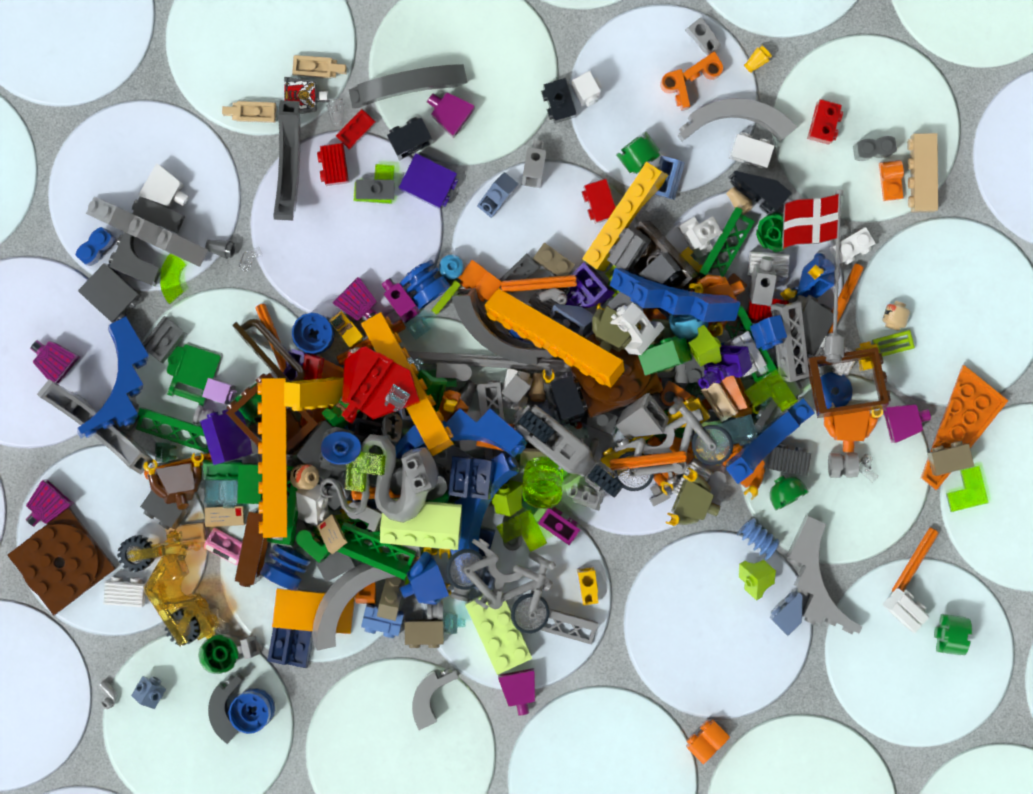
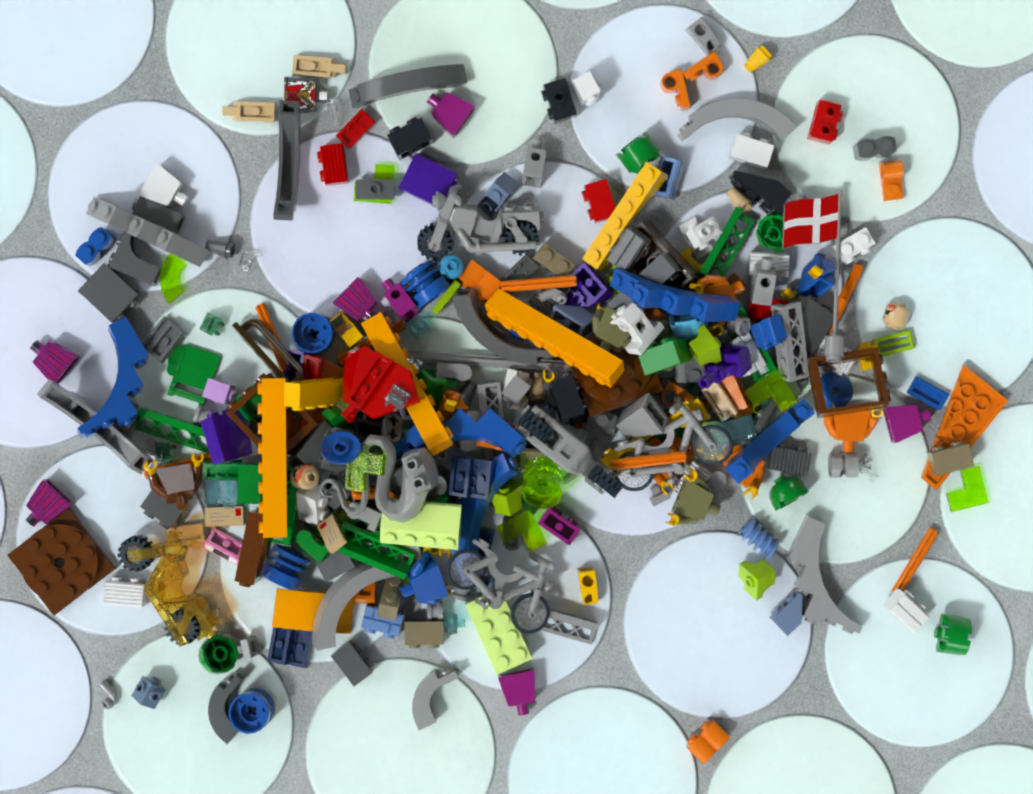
light grey hips [569,483,605,511] -> none
tan brick [907,133,938,213] -> none
none -> clear green tile [199,312,225,336]
none -> dark grey brick [331,640,374,686]
none -> light grey piece [417,184,544,261]
none -> light grey wheel [727,315,751,337]
none -> blue tile [906,376,949,411]

